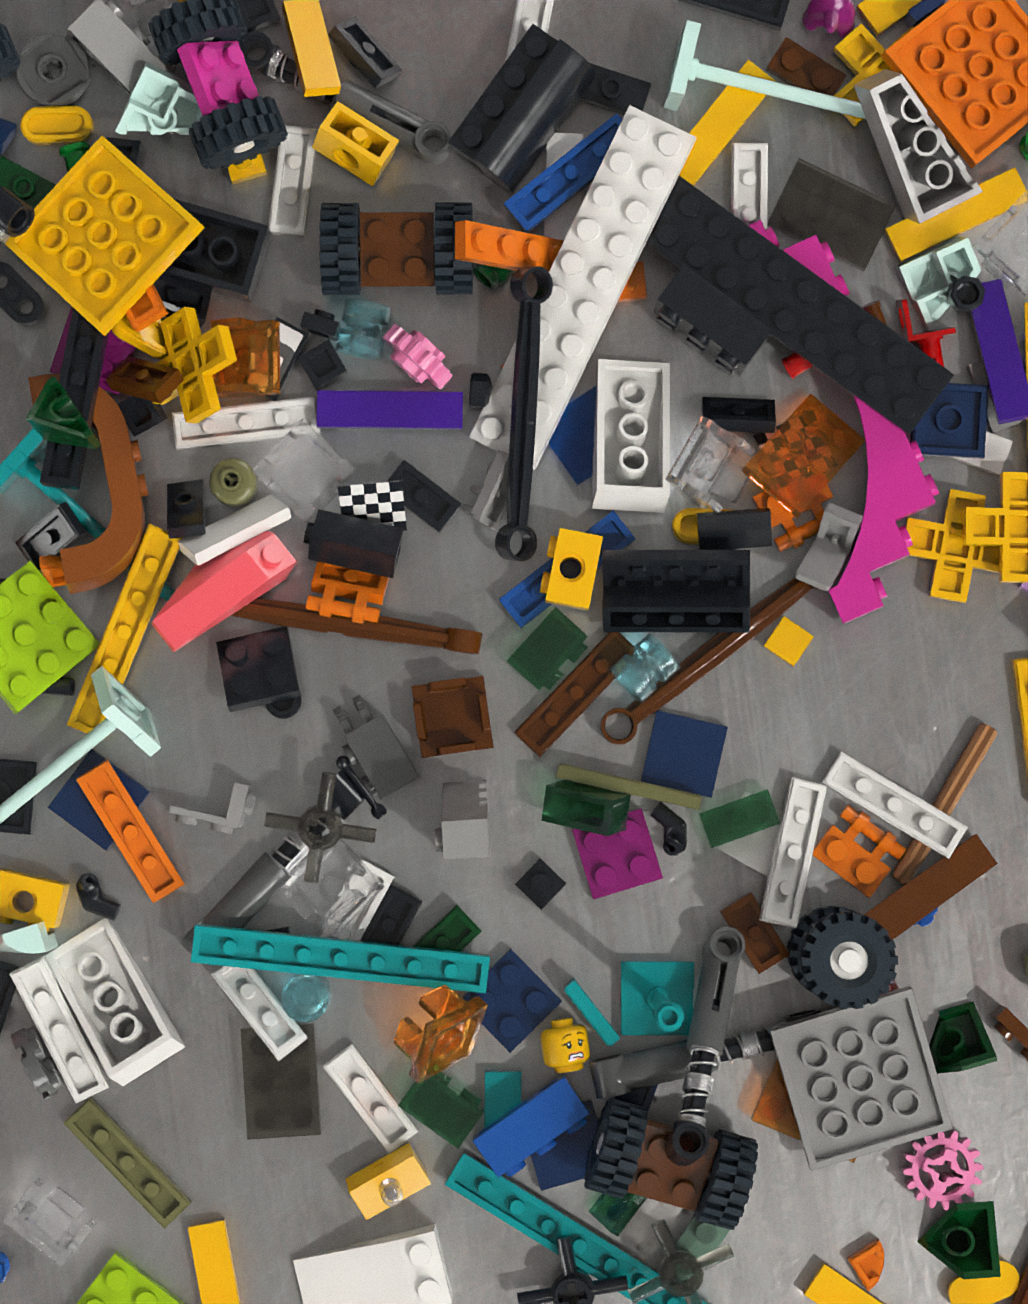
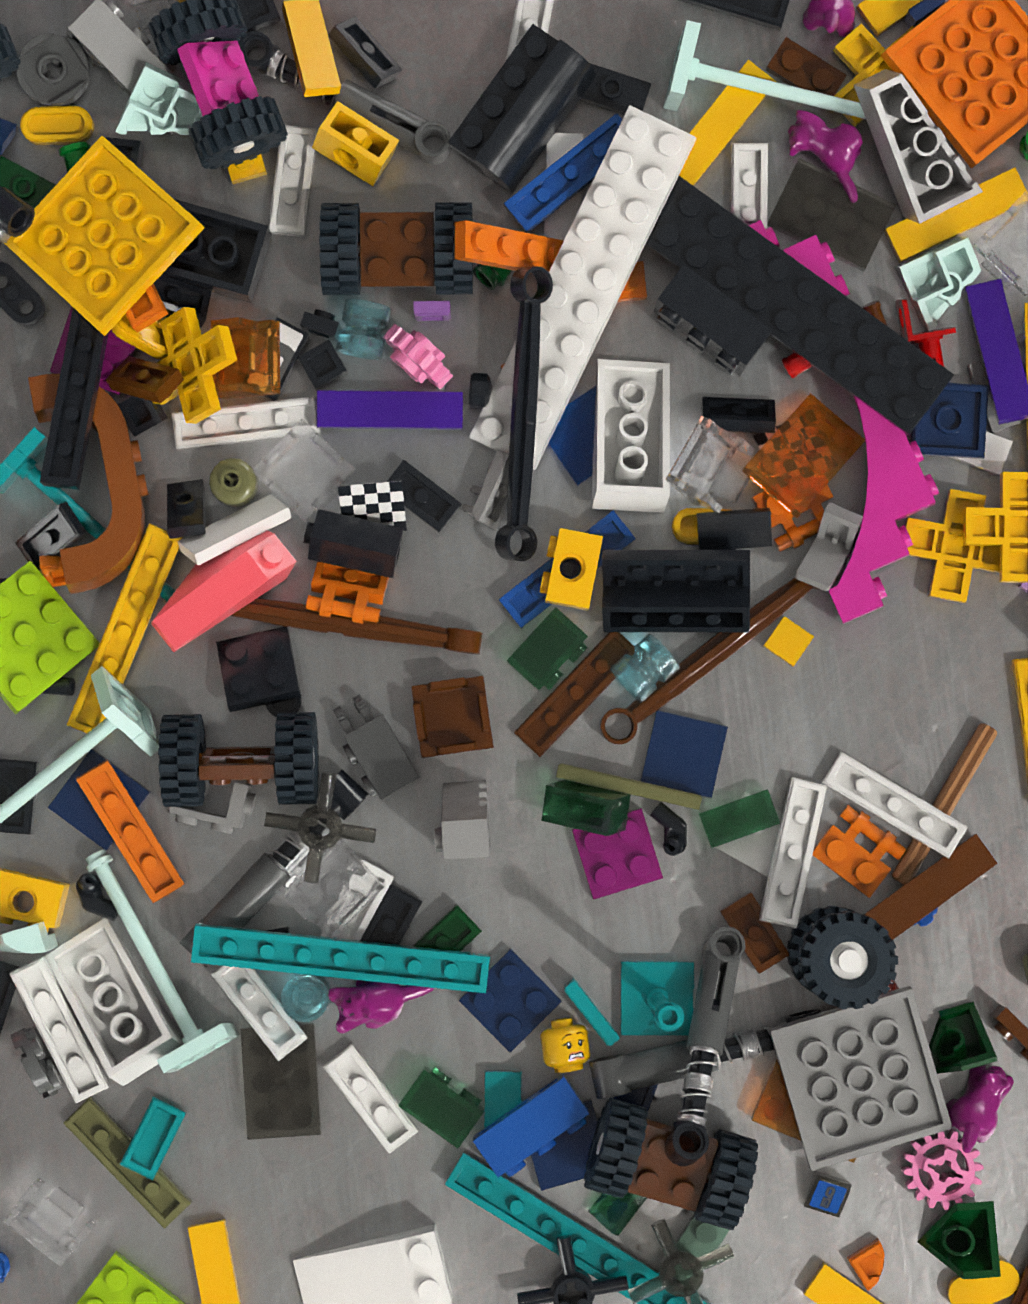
dark green slope [25,376,101,449] -> none
black hinge [336,756,387,819] -> none
yellow piece [345,1143,431,1220] -> none
clear orange panel [394,985,488,1084] -> none
black plate [515,858,567,910] -> none
black tile [946,275,985,312] -> none
none -> light aqua tile [85,849,240,1073]
none -> teal tile [119,1097,186,1181]
none -> black plate [158,712,319,807]
none -> magenta animal [328,980,434,1034]
none -> medium lavender tile [413,301,451,322]
none -> magenta animal [788,110,863,203]
none -> slope [804,1171,852,1217]
none -> magenta animal [946,1064,1014,1153]

